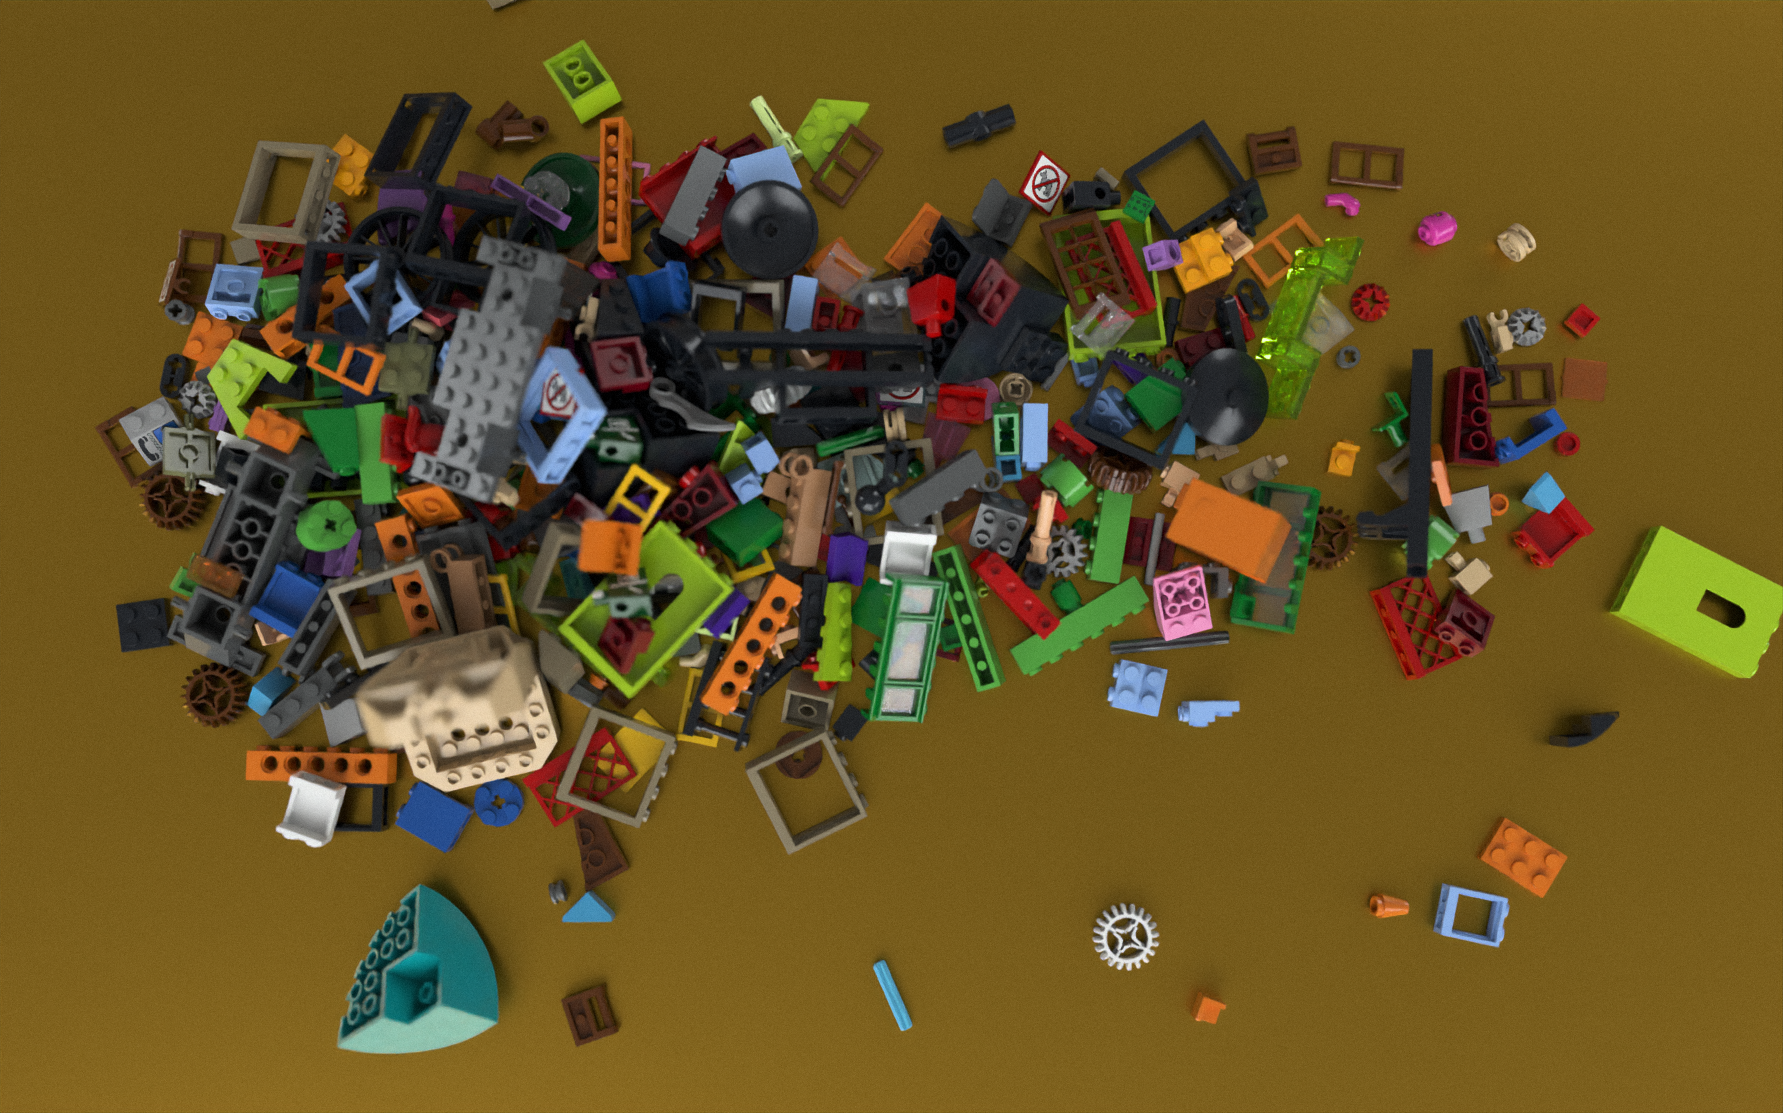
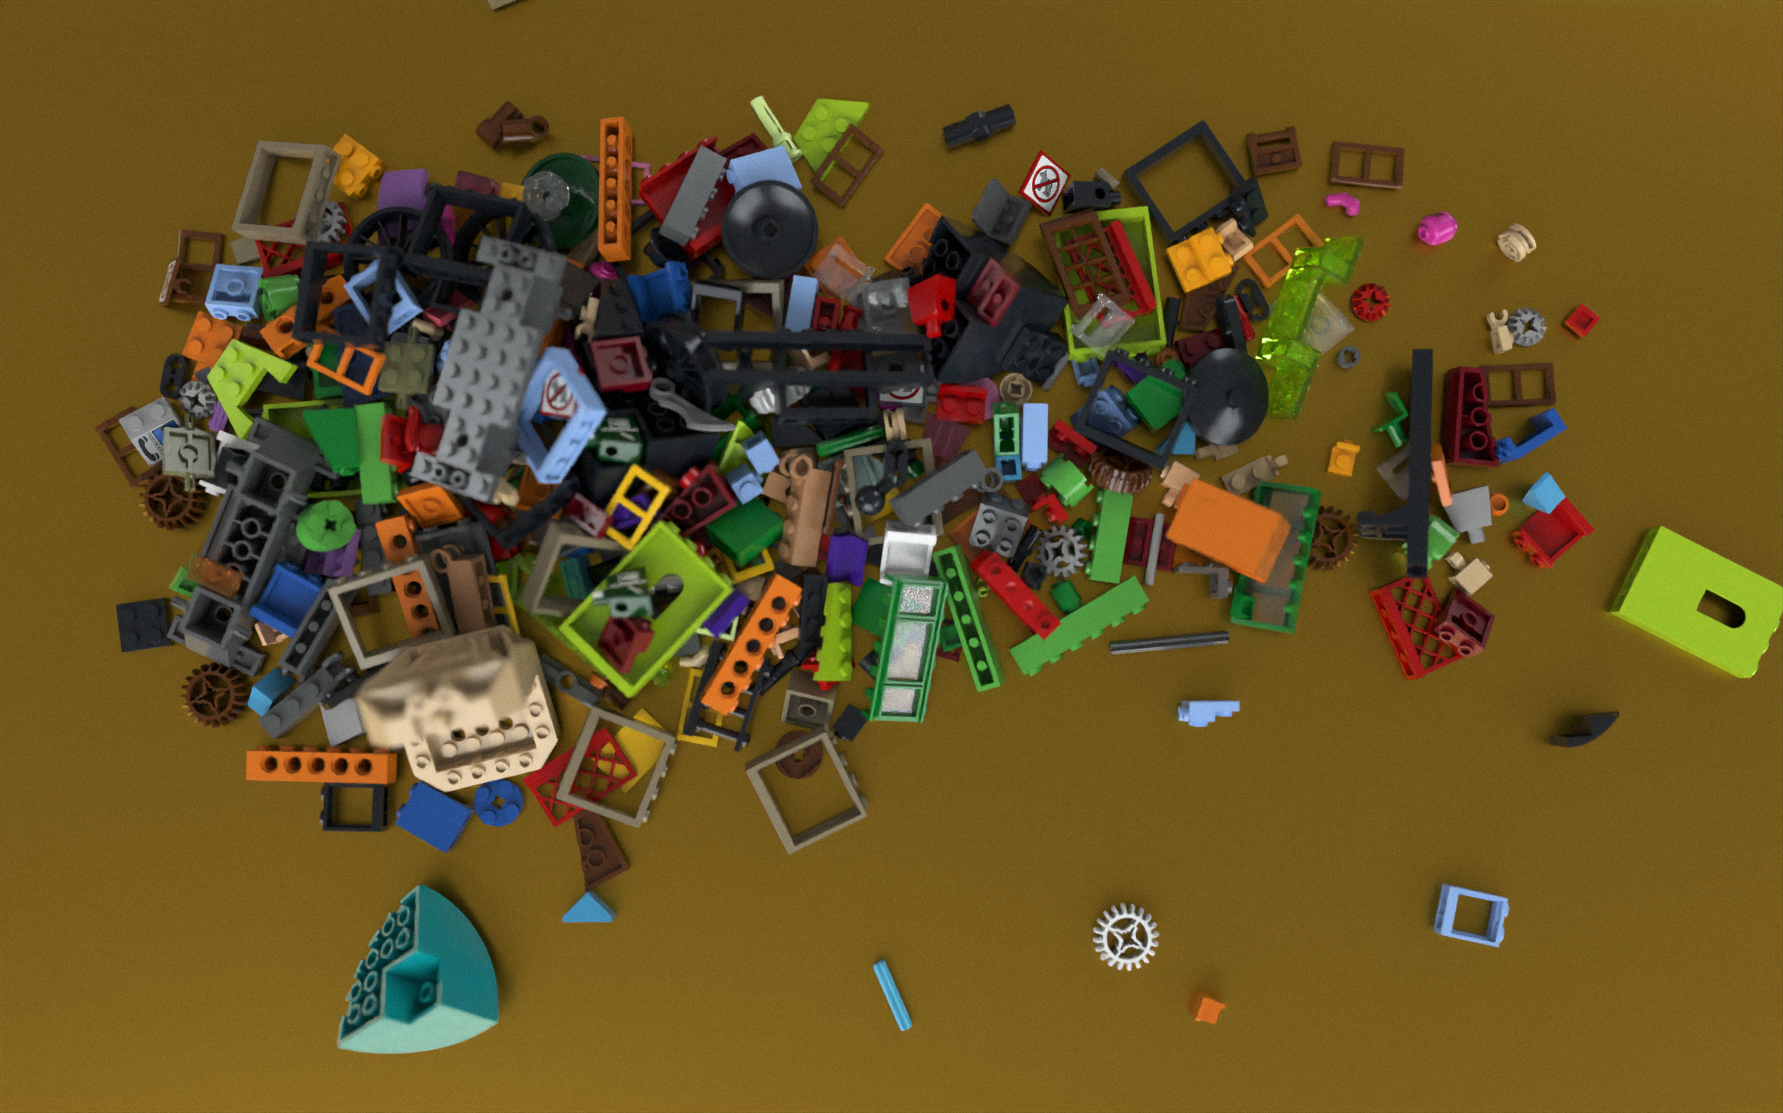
dark grey bush [165,300,196,325] -> none
orange bracket [243,407,314,455] -> none
white panel [276,770,347,847] -> none
black window [364,92,473,190] -> none
medium lavender piece [490,173,572,231] -> none
dark tan slope [539,629,585,695] -> none
lime slope [543,40,622,124] -> none
dark grey bush [548,880,568,905] -> none
reddish brown plate [561,984,619,1047] -> none
orange bracket [578,519,643,576] -> none
light nougat pin [1026,490,1058,564] -> none
light blue plate [1107,659,1168,717] -> none
green tile [1122,190,1156,224] -> none
medium lavender brick [1143,240,1183,271] -> none
bright pink slope [1153,565,1212,641] -> none
orange cone [1370,894,1409,918] -> none
black pin [1463,315,1506,388] -> none
orange plate [1478,817,1568,898] -> none
red tile [1553,432,1580,456] -> none
clear orange piece [1560,358,1608,402] -> none

